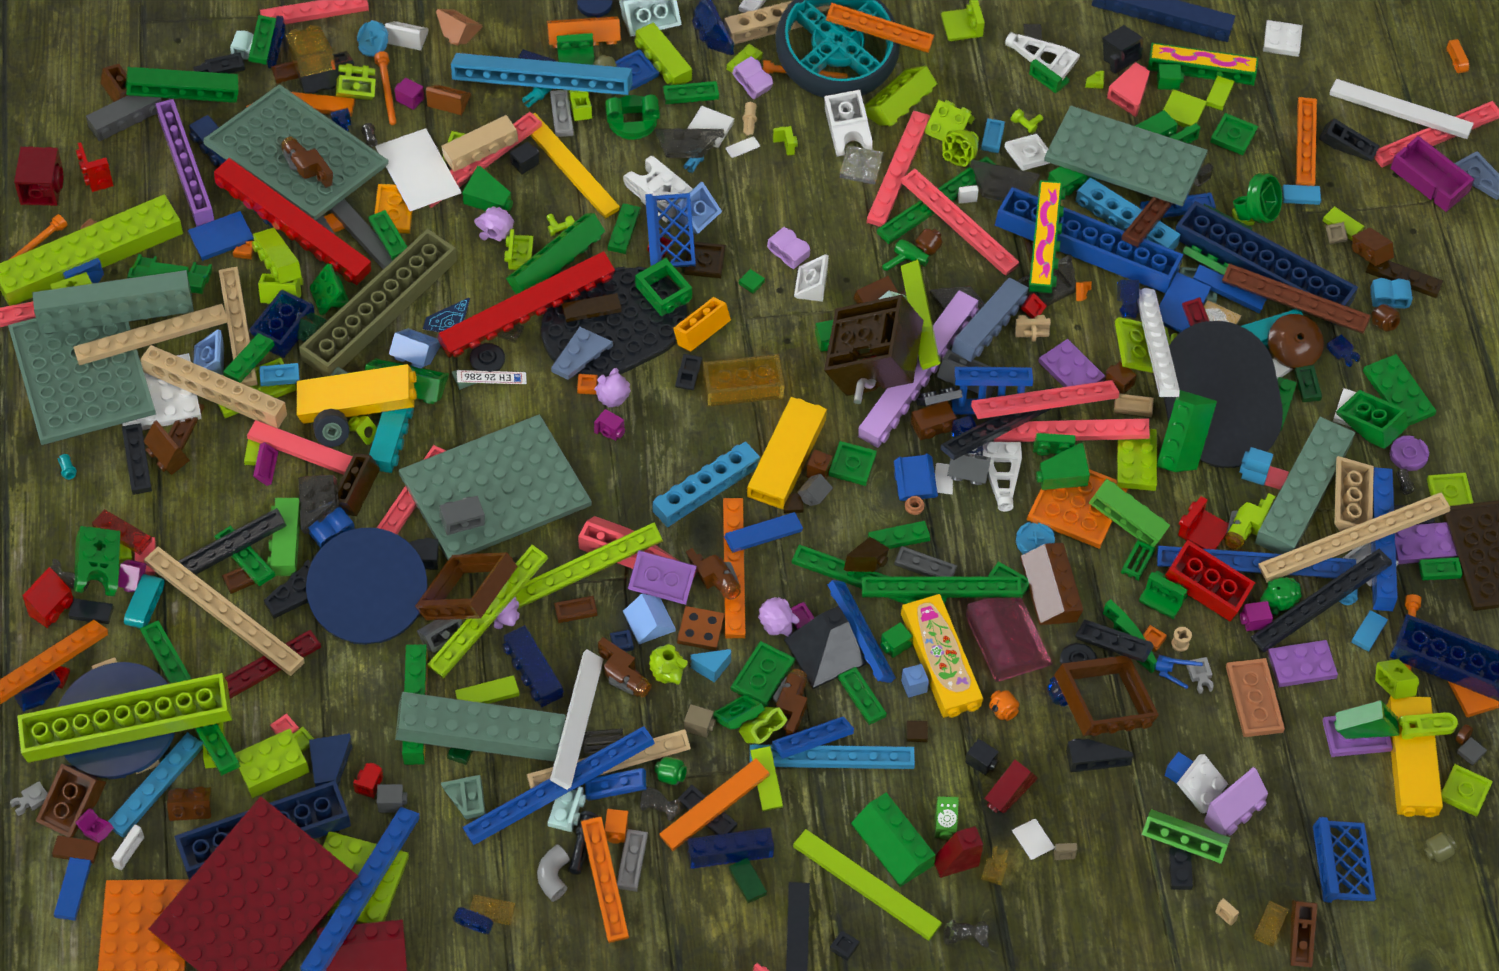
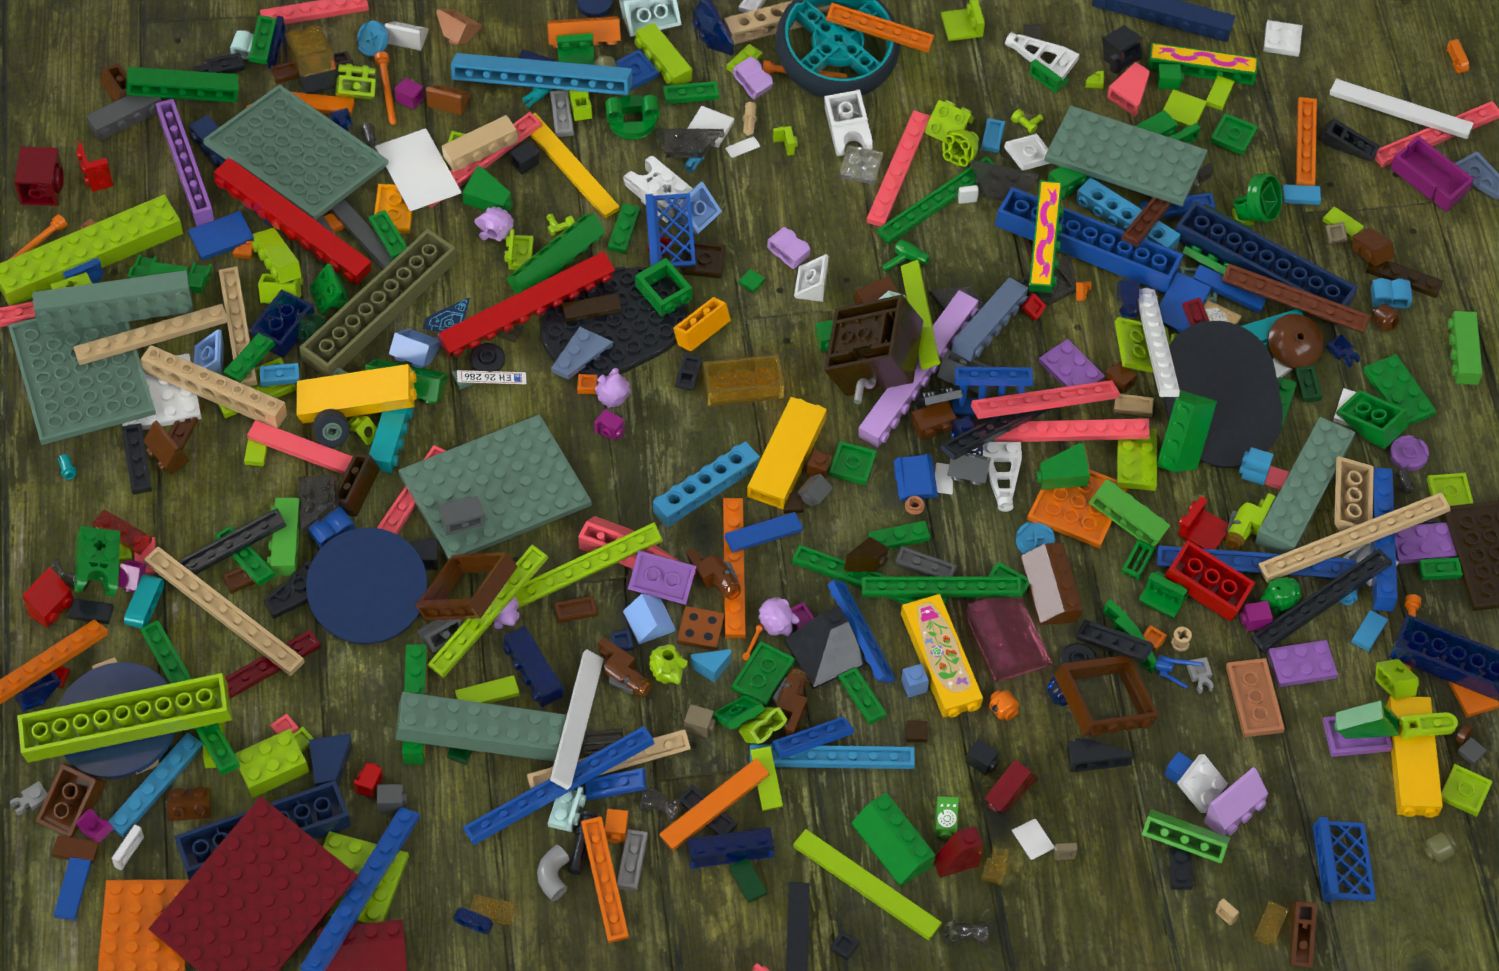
magenta tile [253,442,278,486] -> none
reddish brown plate [281,137,333,188] -> none
sand green wing [441,775,486,819] -> none
green head [655,756,687,785] -> none
lime slope [864,66,937,126] -> none
green brick [880,622,913,658] -> none
coral plate [901,169,1020,276] -> none
reddish brown head [915,228,943,256] -> none
tan hips [1015,315,1050,342] -> none
green plate [1033,433,1075,456] -> none
none -> orange hinge [743,625,763,661]
none -> bright green brick [1448,311,1482,385]

